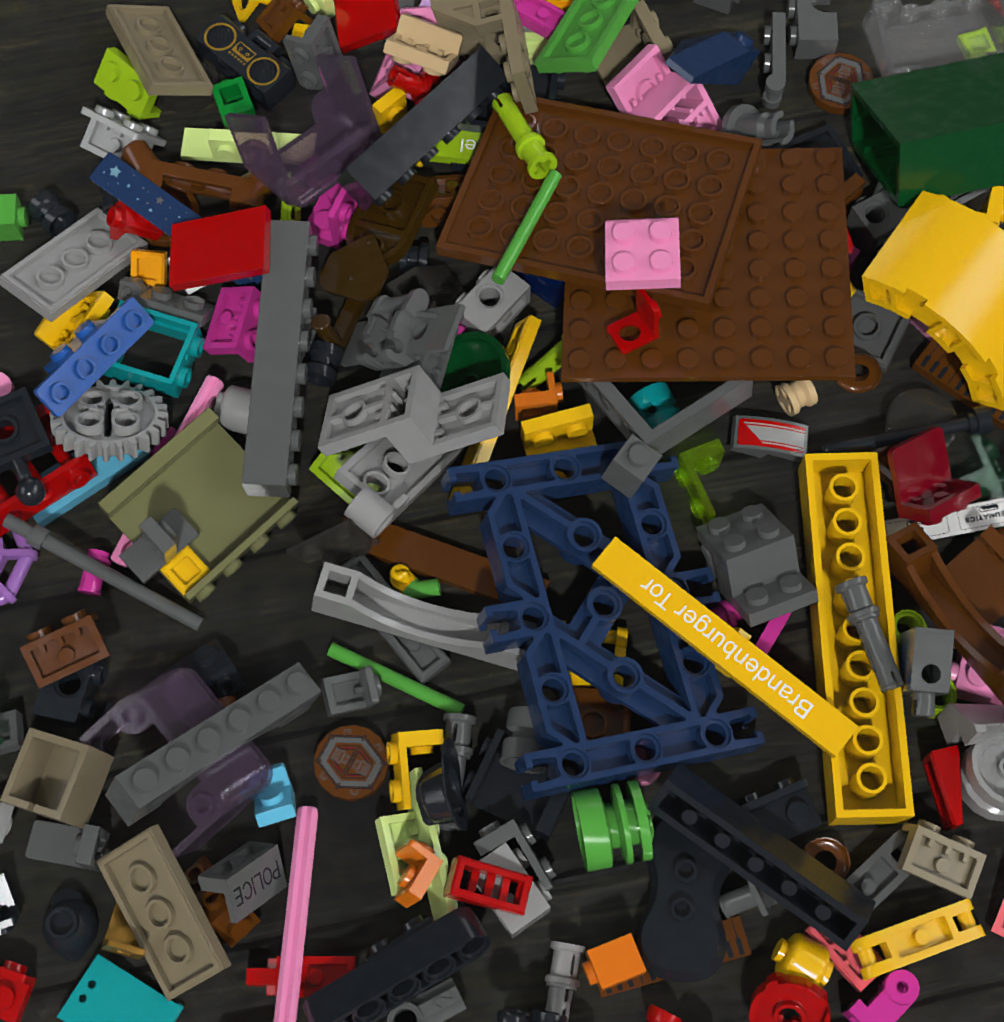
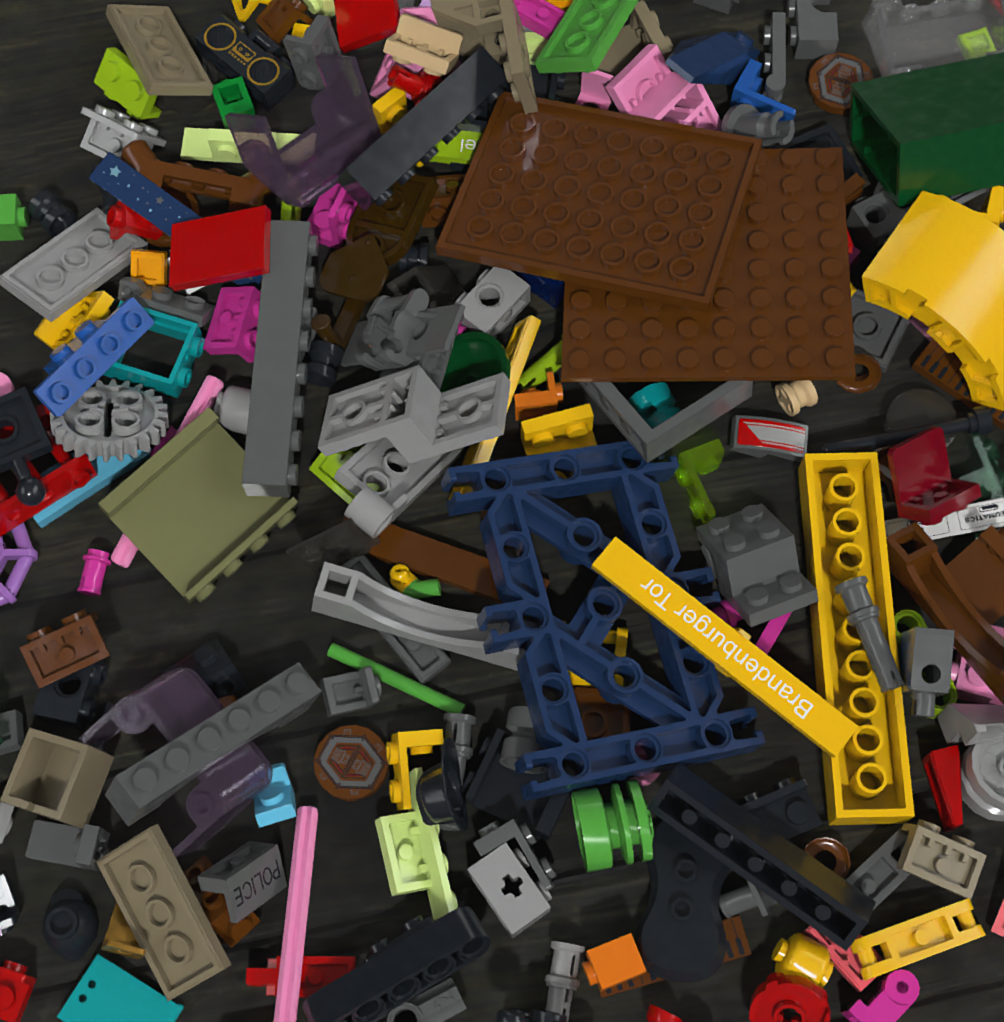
dark grey bar [2,513,204,631] -> none
dark grey bracket [119,507,199,584] -> none
yellow tile [160,545,211,598] -> none
orange bracket [394,839,443,908] -> none
red slope [443,855,533,916] -> none
bright green bar [491,170,562,285] -> none
lime pin [492,93,557,179] -> none
dark grey brick [601,434,662,499] -> none
bright pink bracket [605,218,681,290] -> none
red bracket [606,289,662,354] -> none
none -> bright pink bracket [575,70,614,110]
none -> blue bracket [730,58,796,121]

